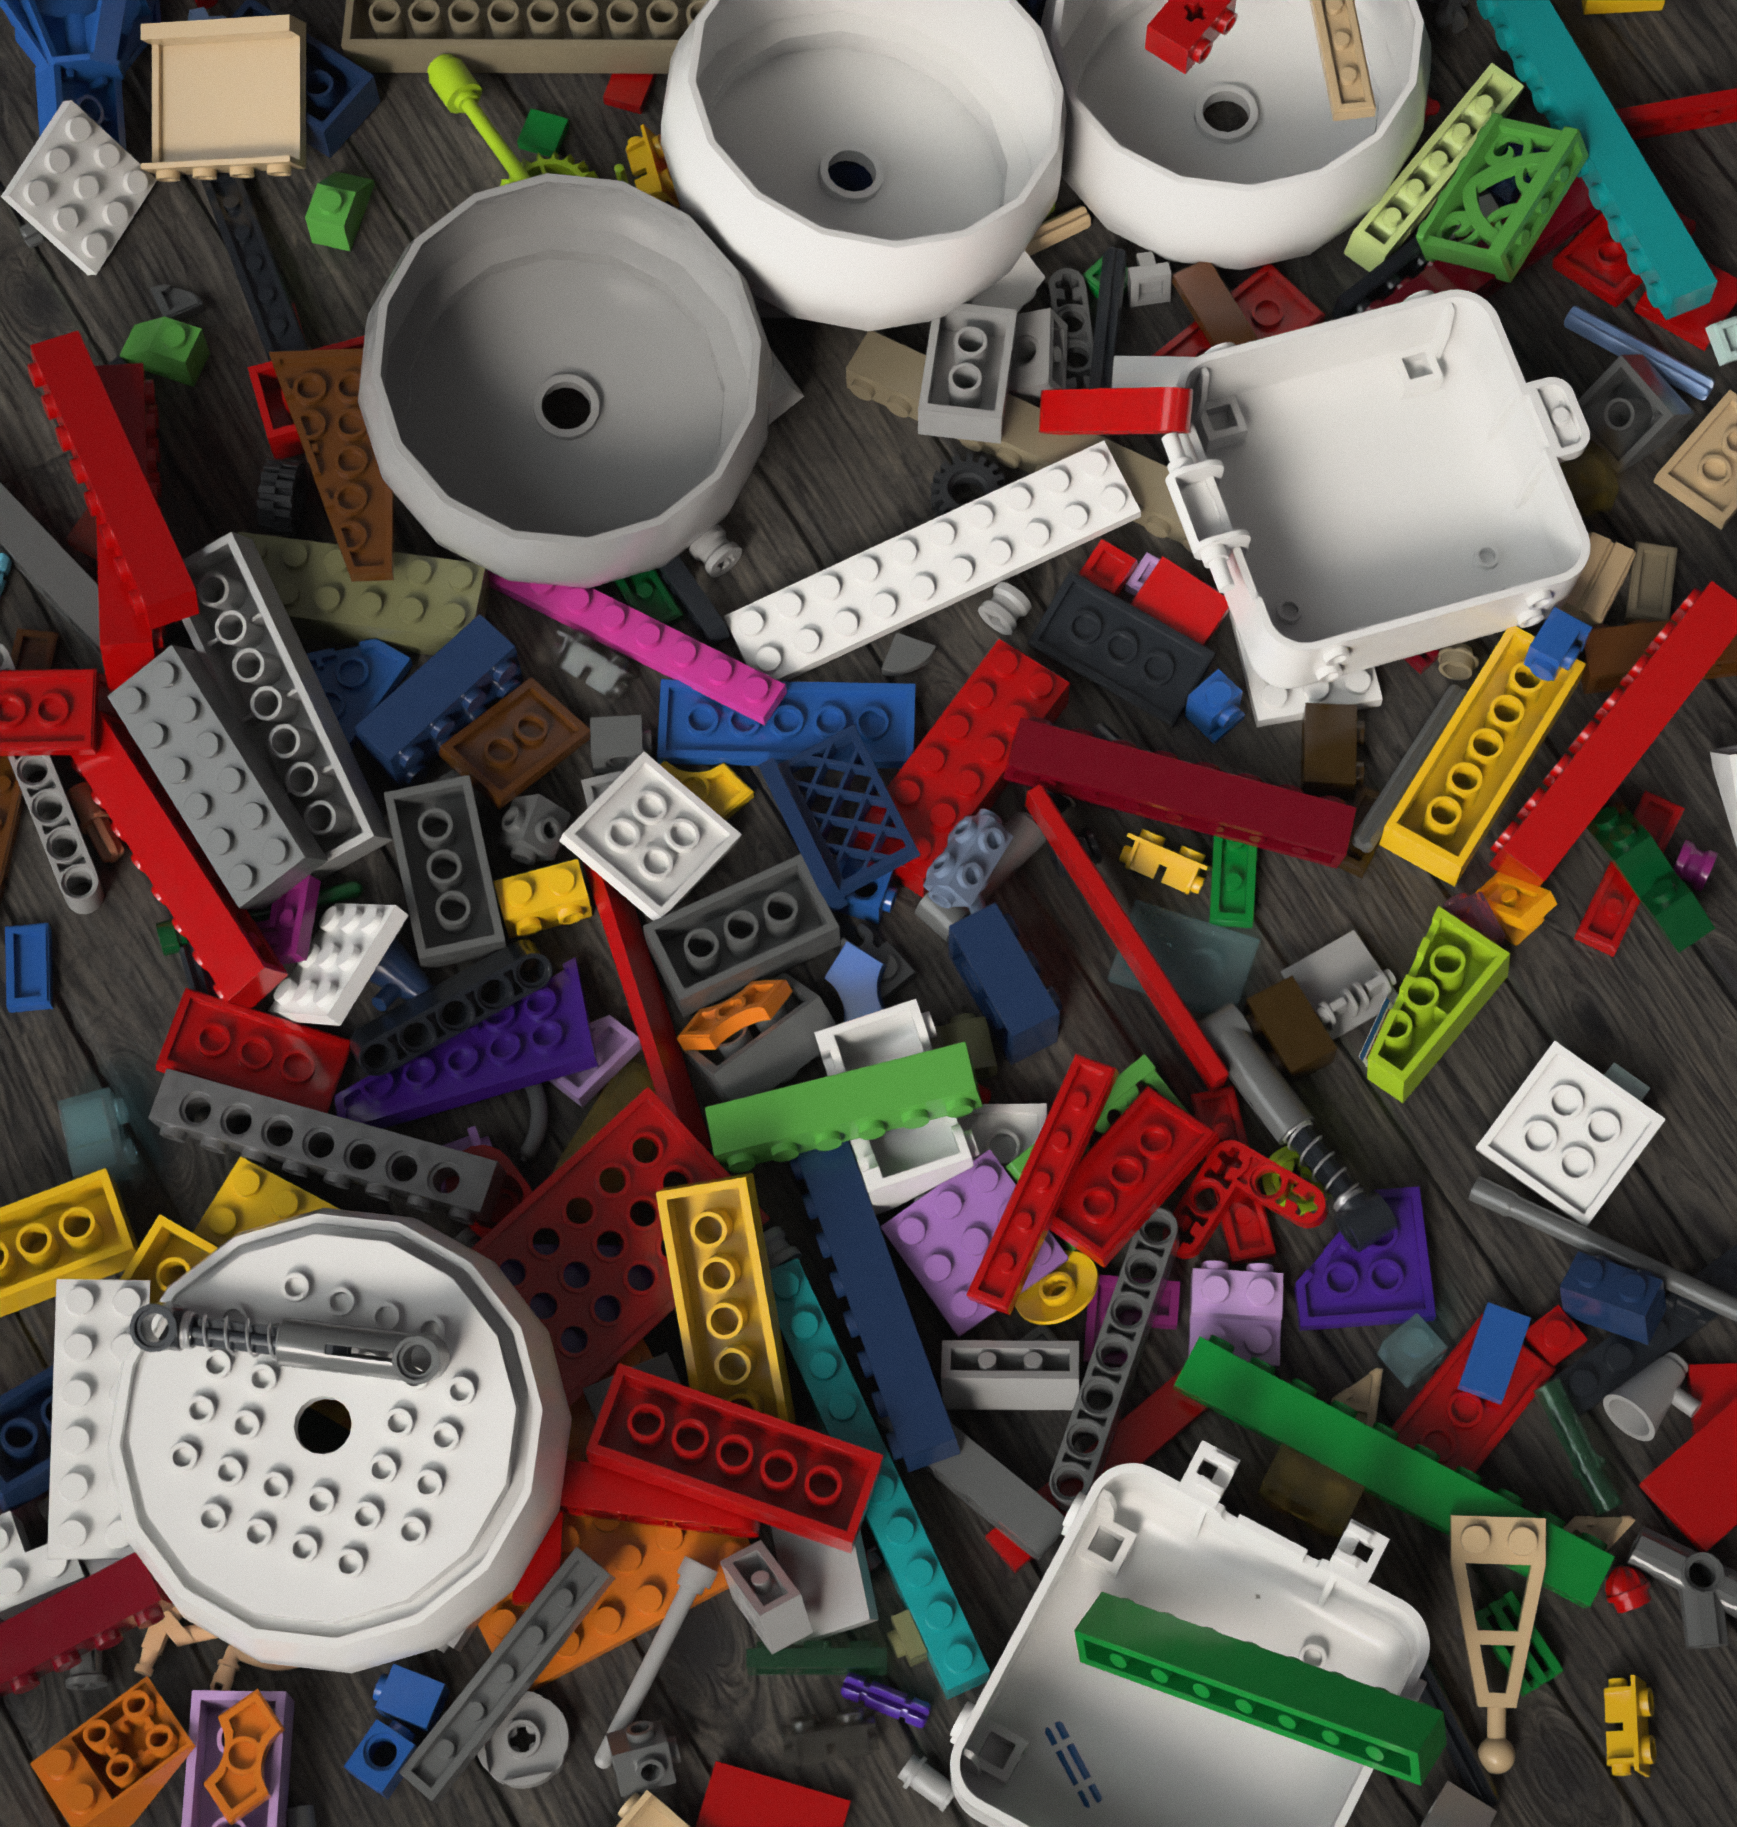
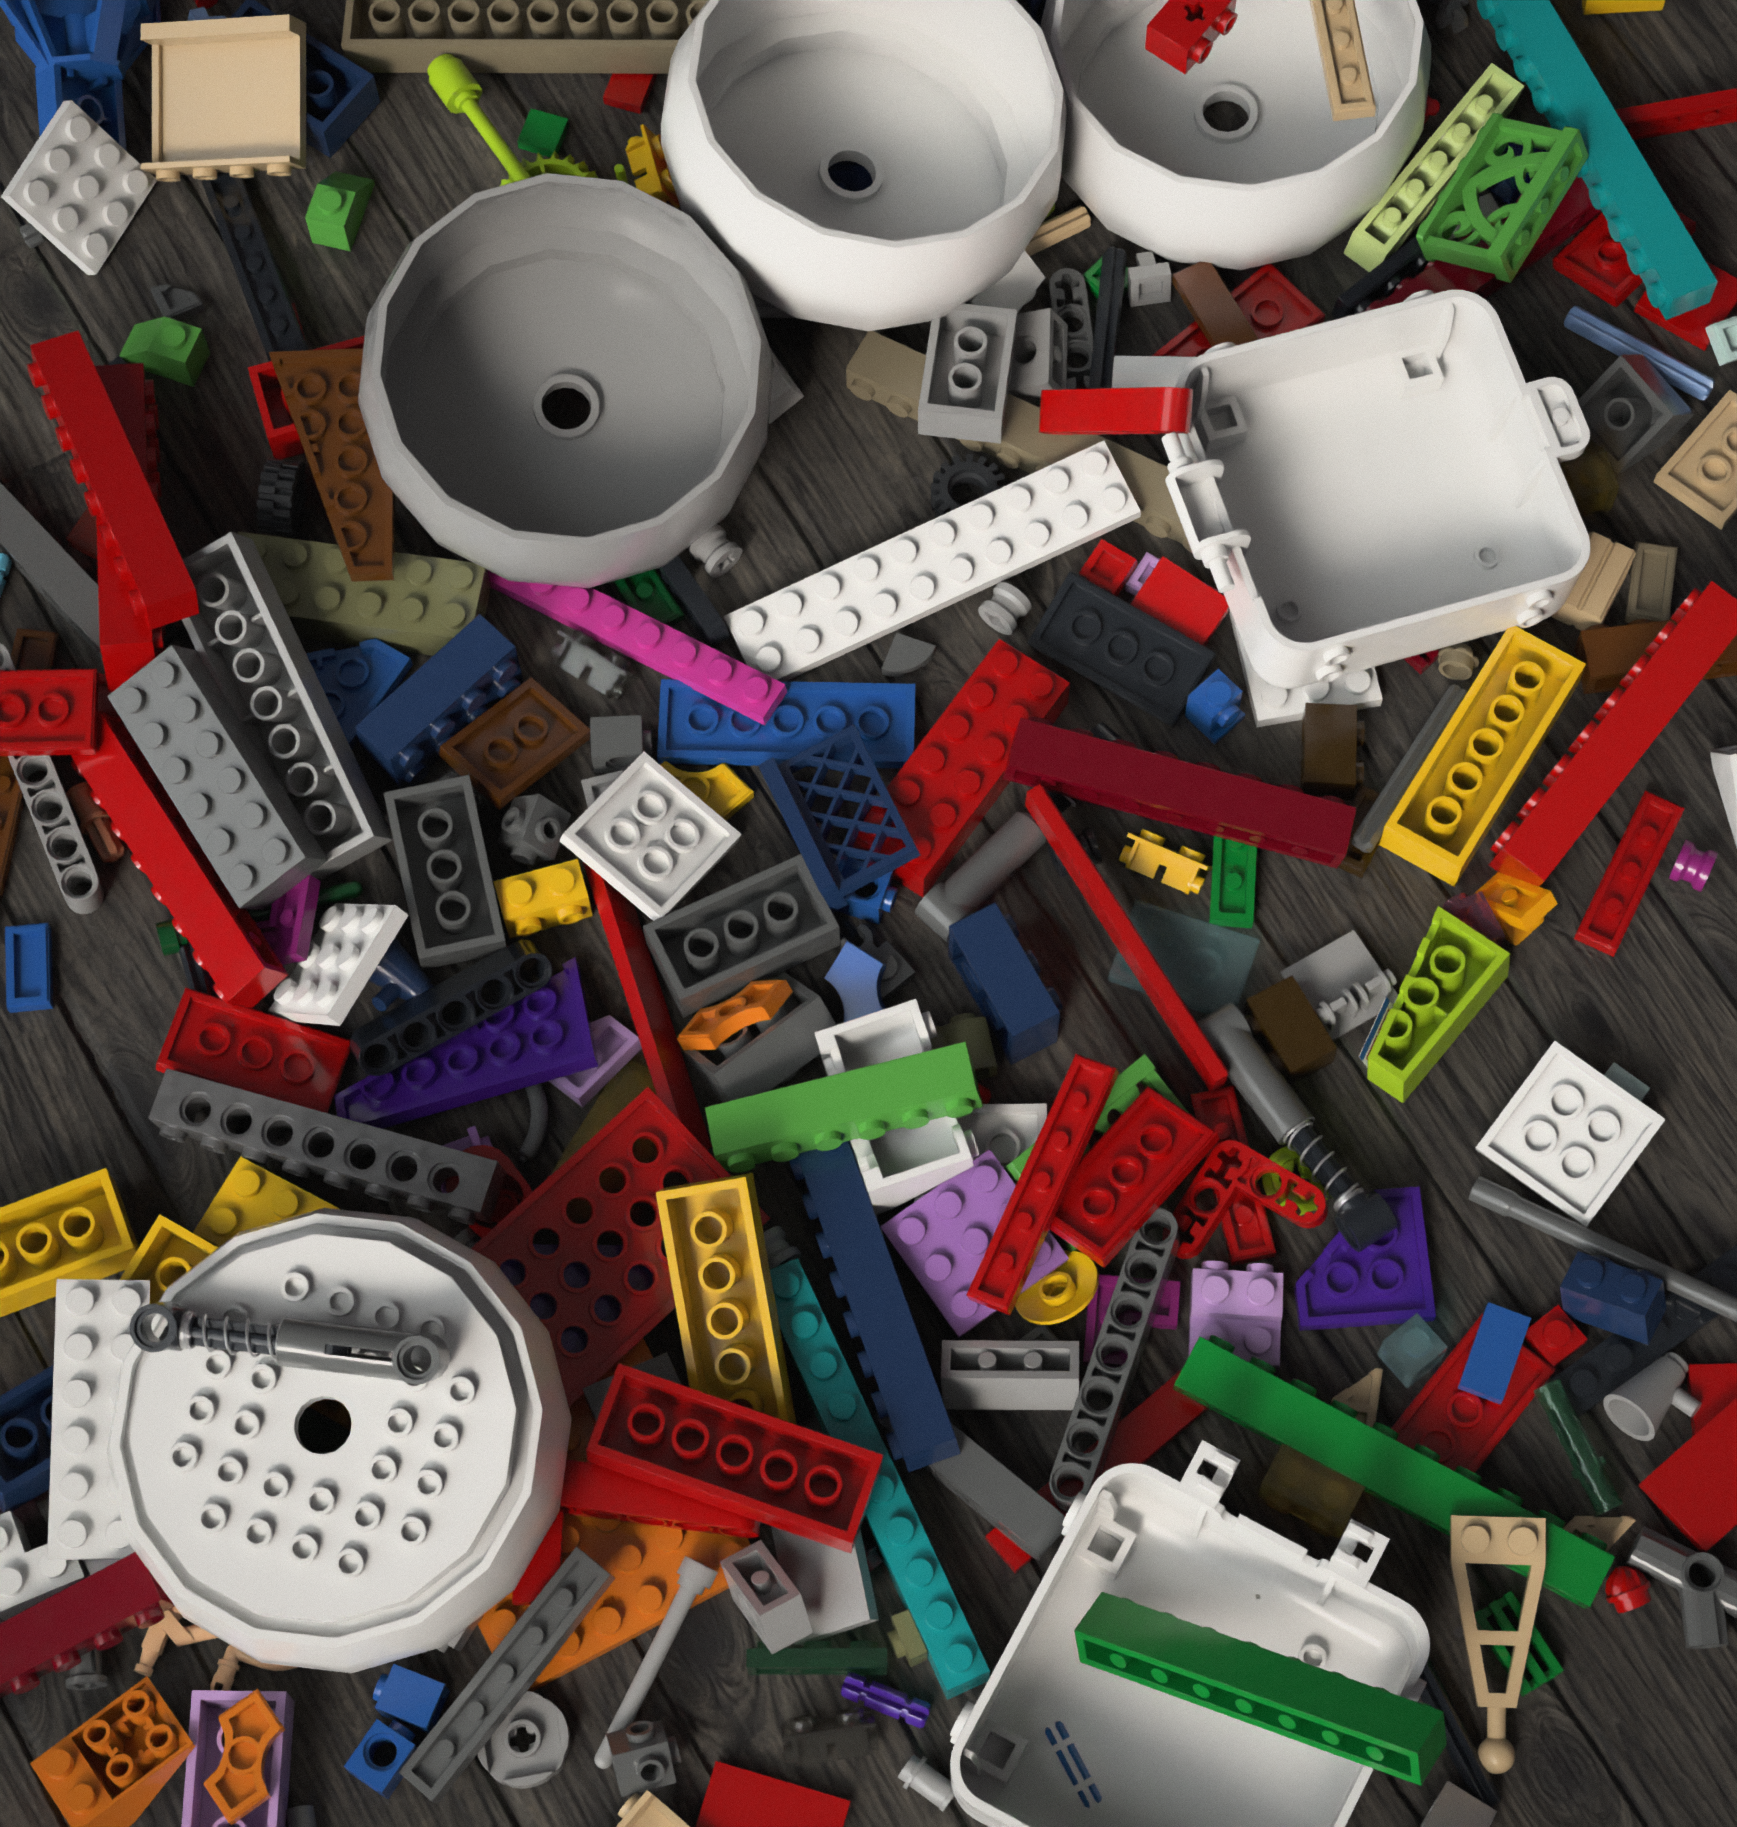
clear light blue brick [57,1087,138,1182] -> none
sand blue brick [923,809,1014,915] -> none
blue brick [1523,607,1593,681] -> none
dark green arch [1586,801,1715,953] -> none
yellow hinge [1604,1675,1657,1777] -> none

